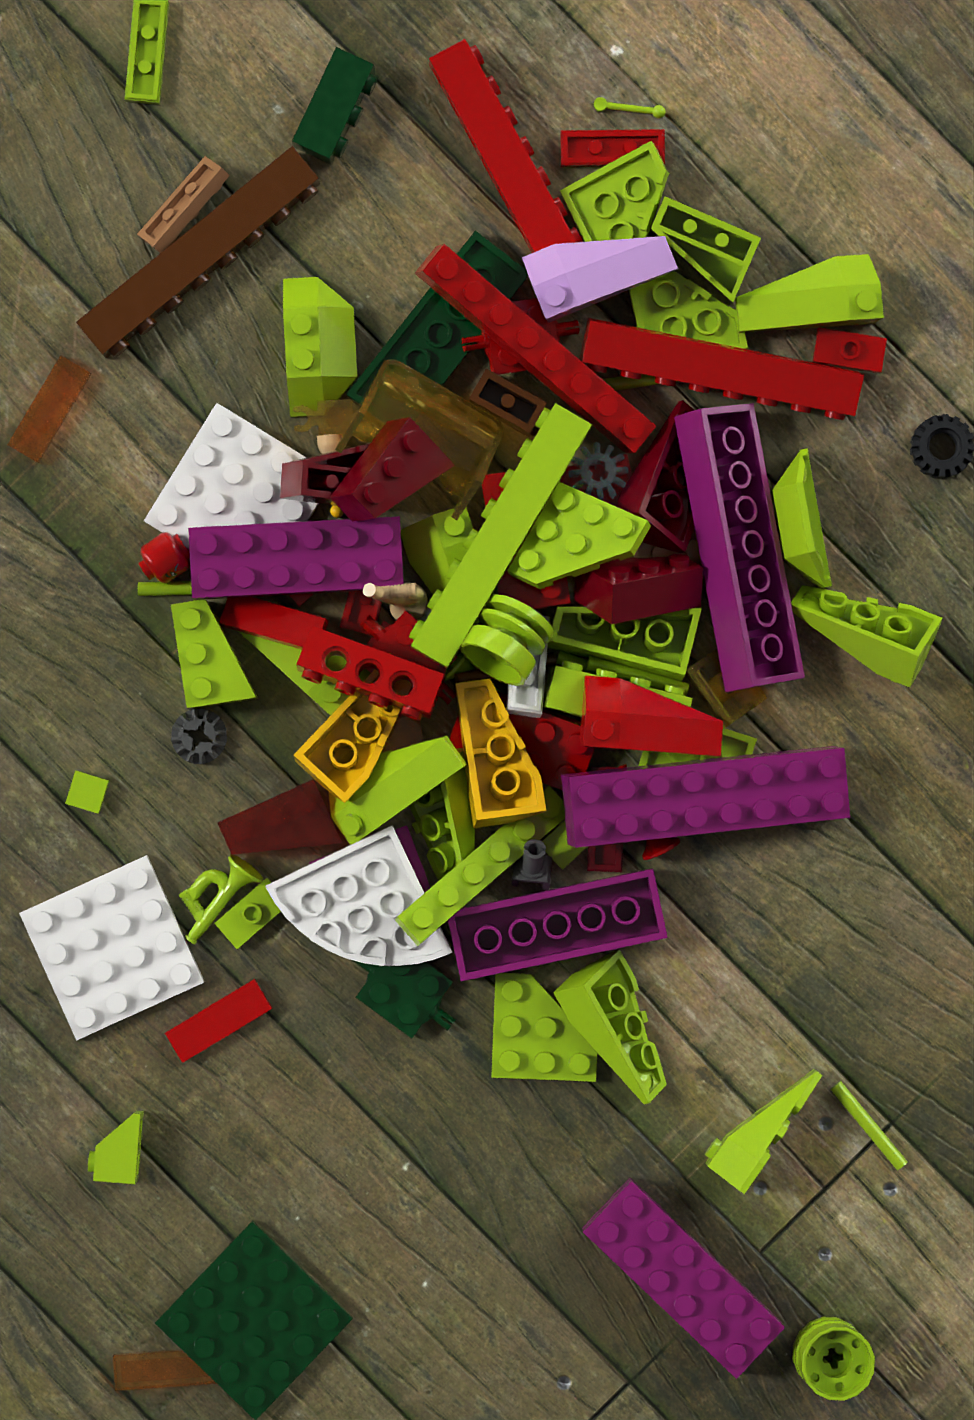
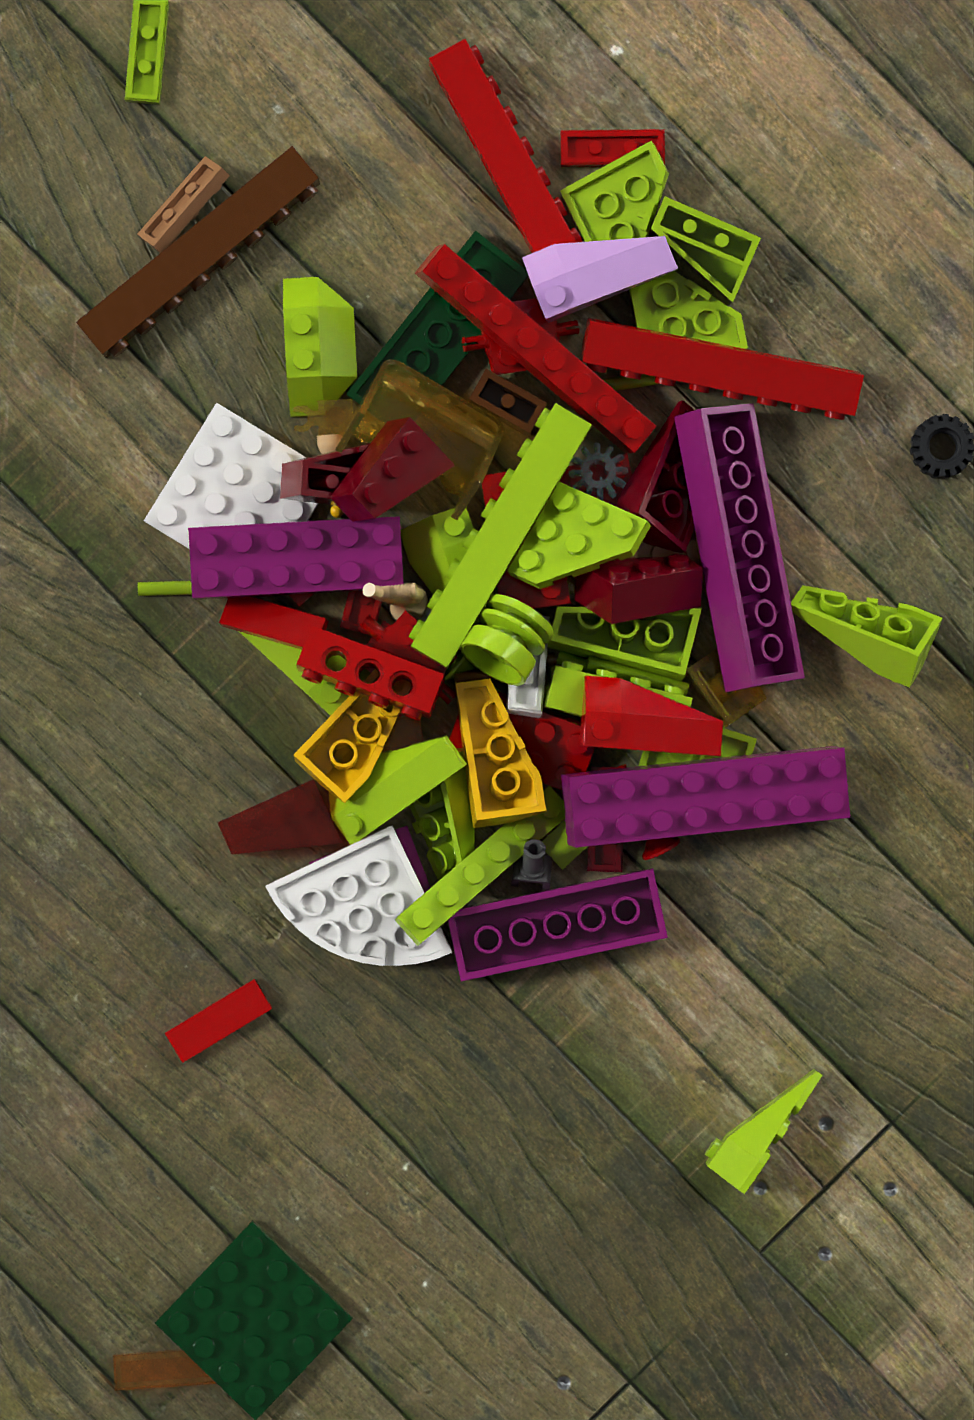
clear orange tile [7,355,92,463] -> none
white plate [19,855,205,1041] -> none
lime tile [65,770,110,814] -> none
lime slope [88,1111,144,1184] -> none
red head [138,532,190,584] -> none
lime wedge [171,599,259,710] -> none
dark grey gear [171,708,227,764] -> none
lime piece [179,854,263,945] -> none
lime plate [214,877,281,949] -> none
dark green brick [292,47,378,165] -> none
dark green plate [352,960,456,1039] -> none
lime plate [491,972,597,1082] -> none
lime wedge [553,949,667,1104] -> none
magenta brick [582,1177,785,1379] -> none
lime hinge [594,97,666,119] -> none
lime wedge [735,254,884,333] -> none
lime wedge [770,448,832,589] -> none
lime wheel [792,1317,875,1401] -> none
red plate [812,327,887,374] -> none
lime bar [830,1081,908,1170] -> none

